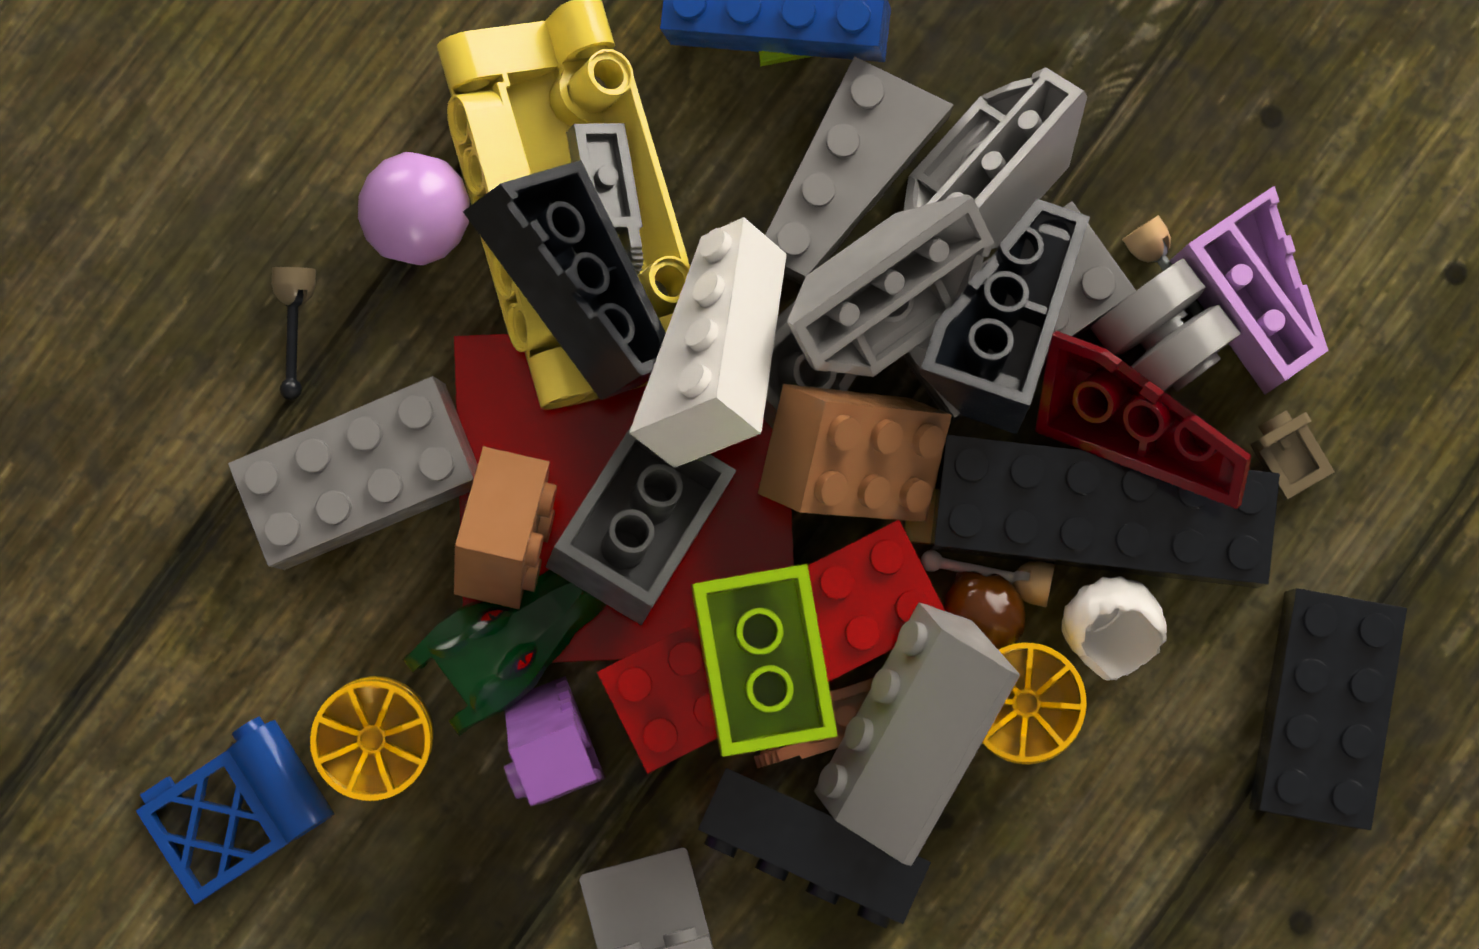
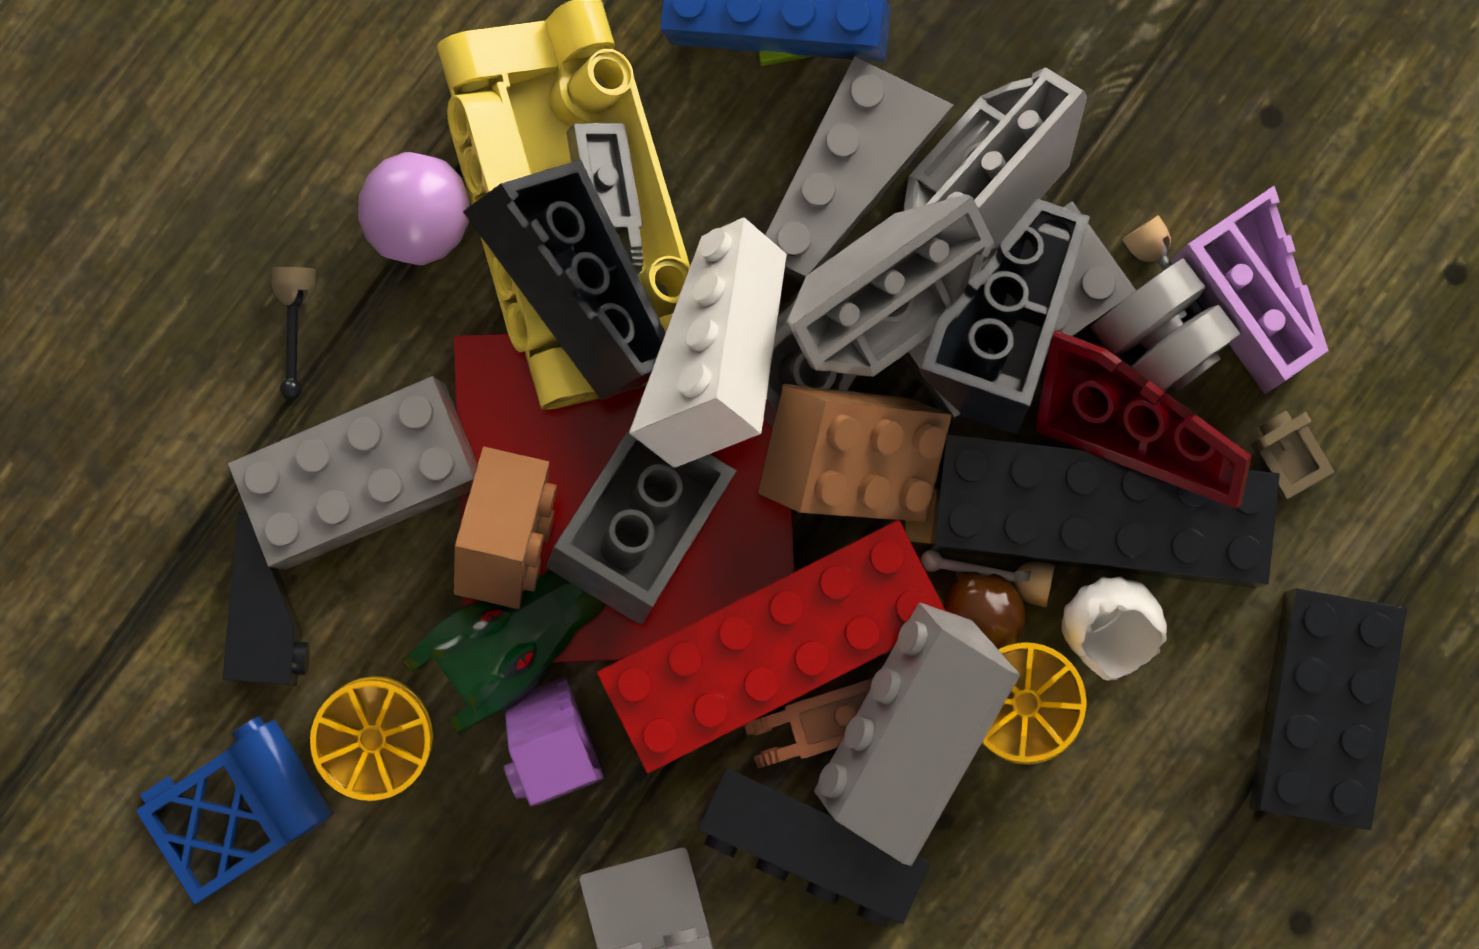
lime brick [691,564,838,757] -> none
none -> black slope [222,512,310,686]

